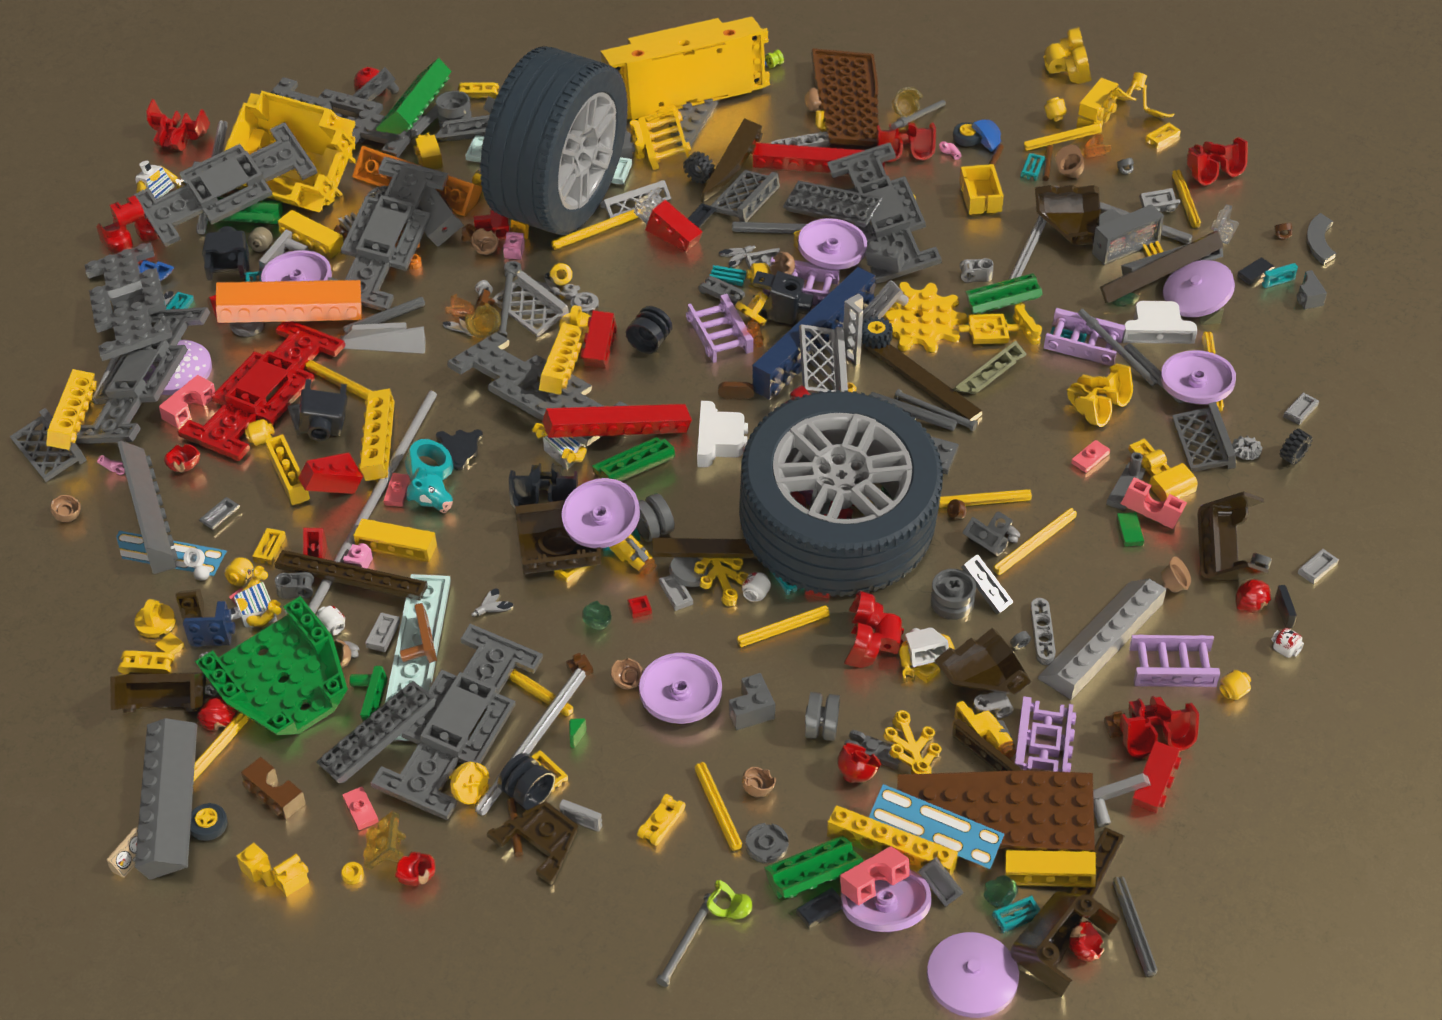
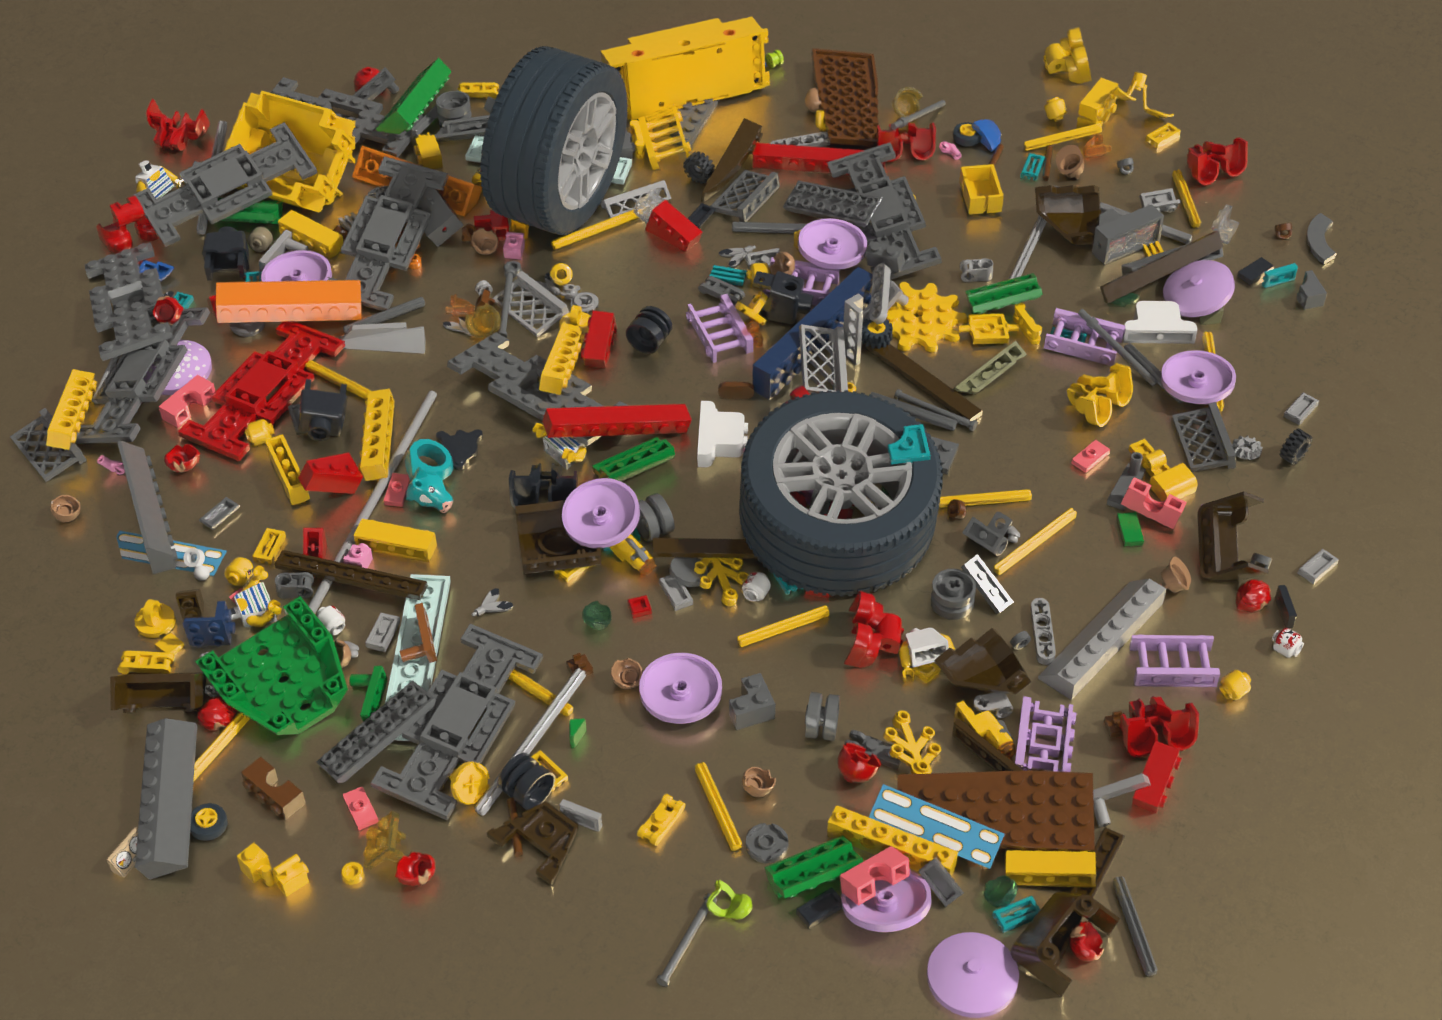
none -> red hair [152,296,184,326]
none -> light grey beam [869,263,891,325]
none -> teal tile [887,424,931,465]

